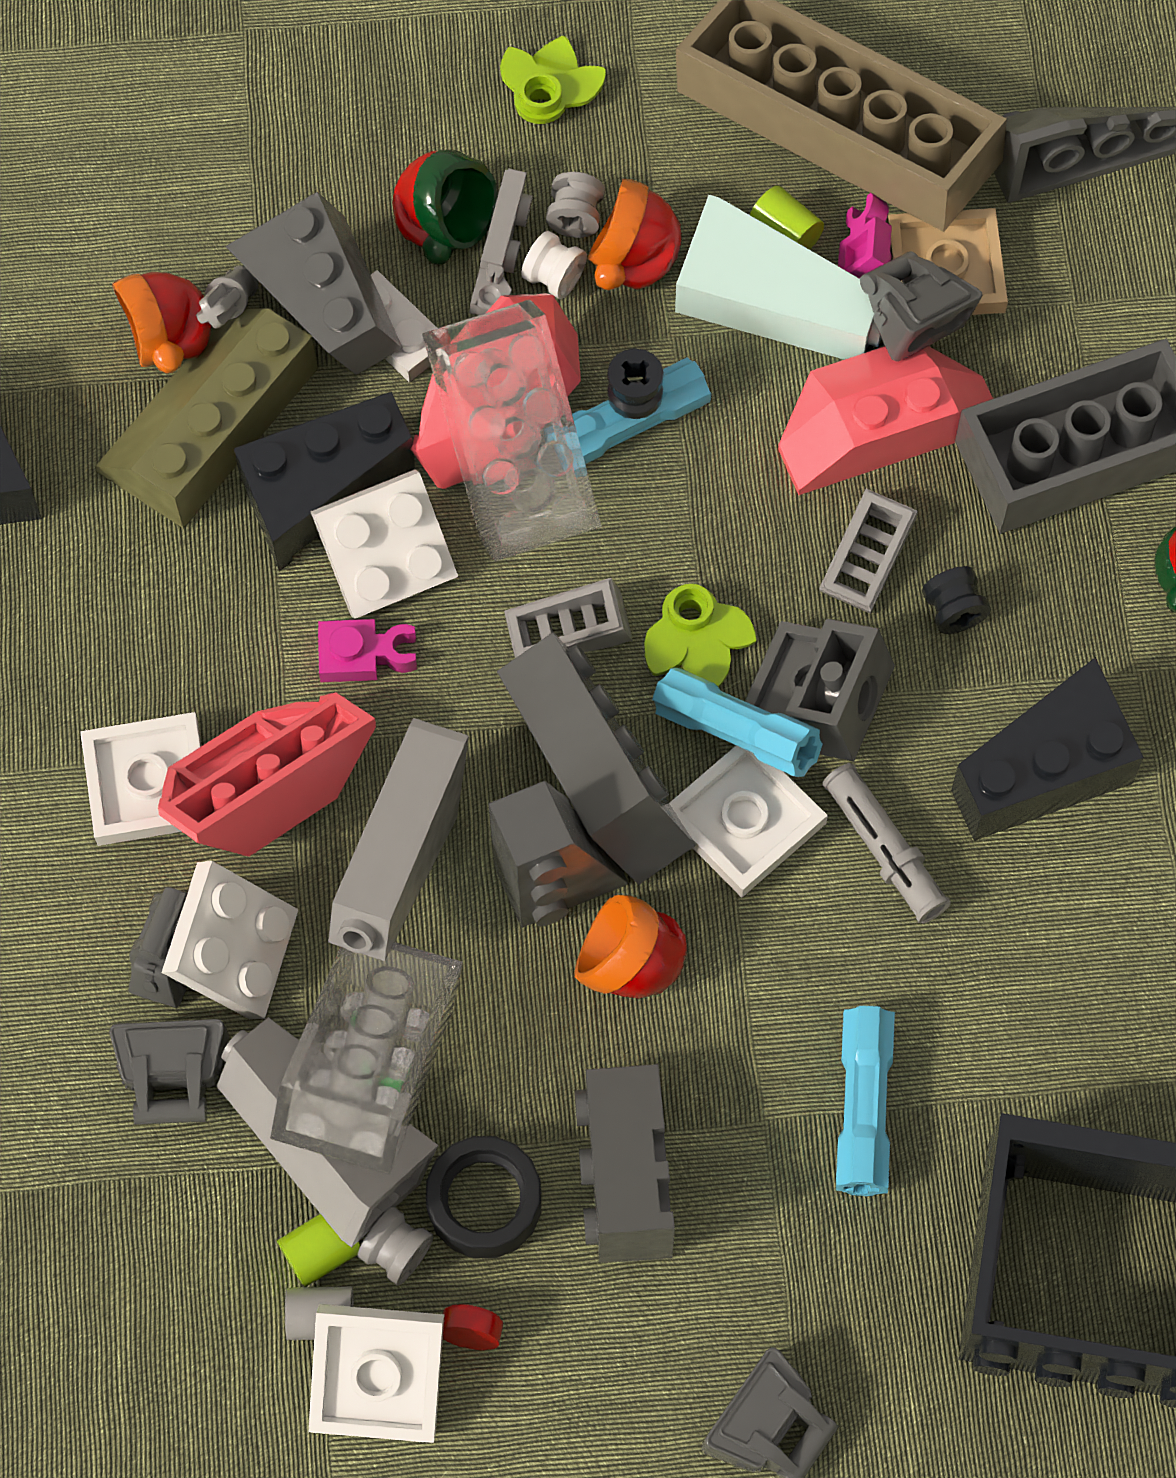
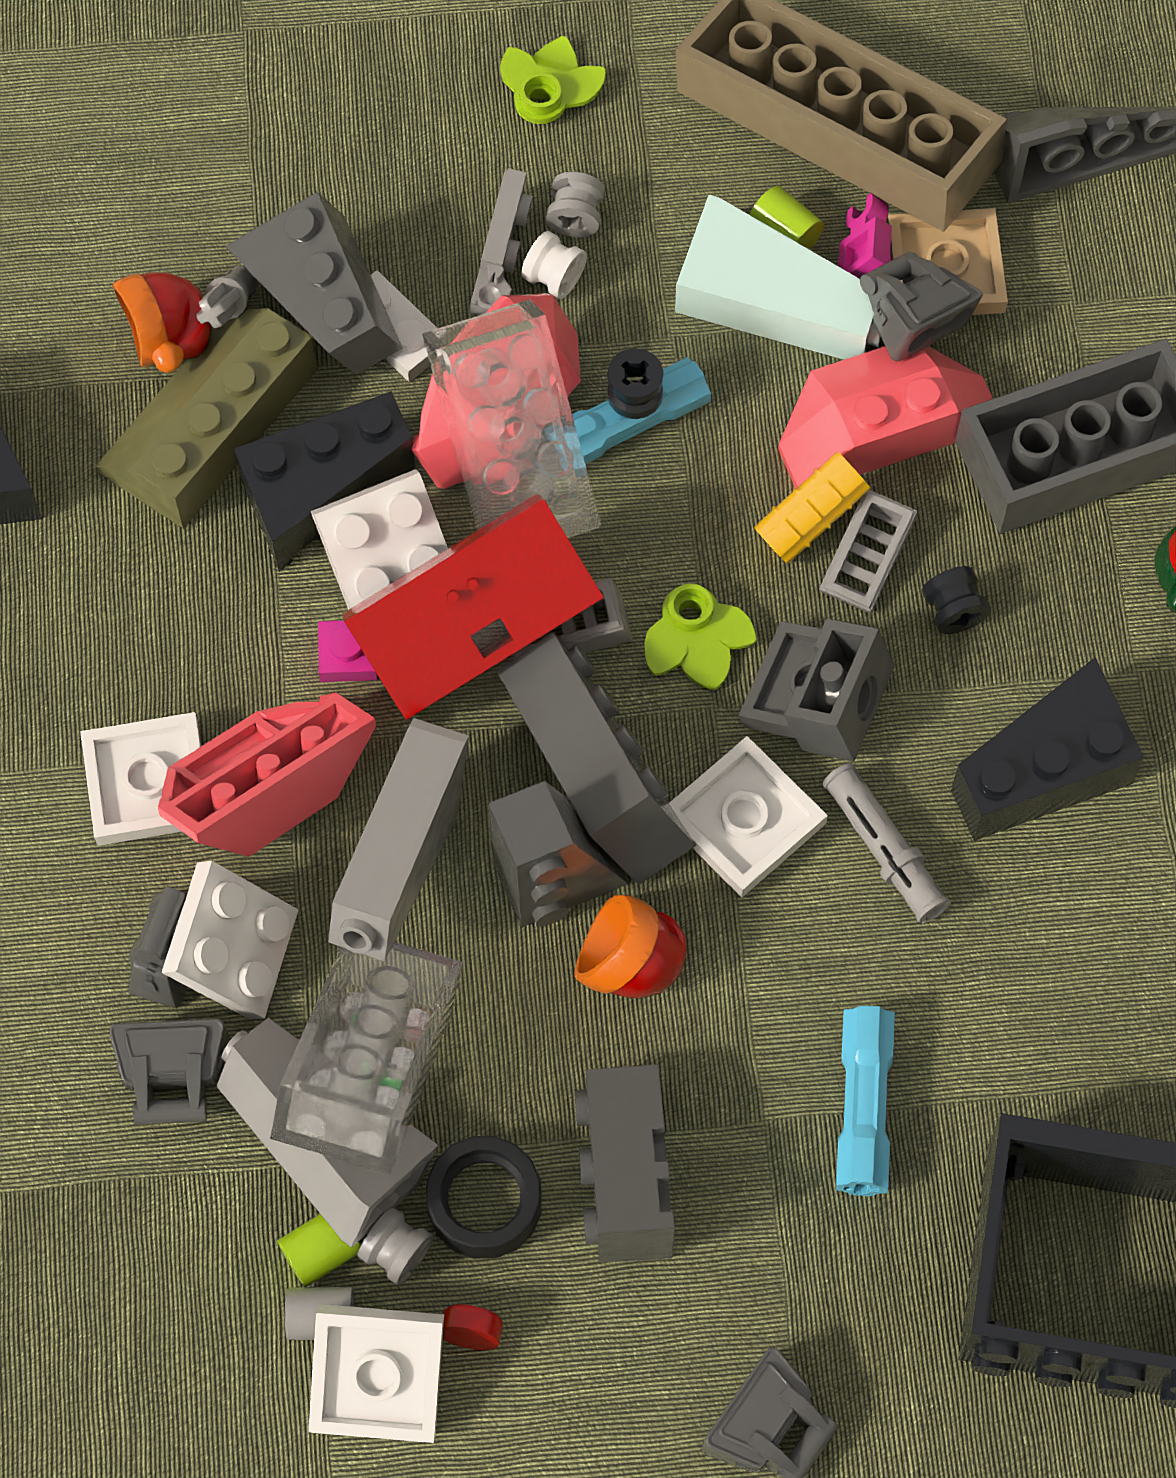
dark green piece [392,149,498,265] -> none
piece [587,179,682,290] -> none
medium azure axle [652,668,823,777] -> none
none -> red brick [342,493,604,720]
none -> yellow axle [754,451,871,565]

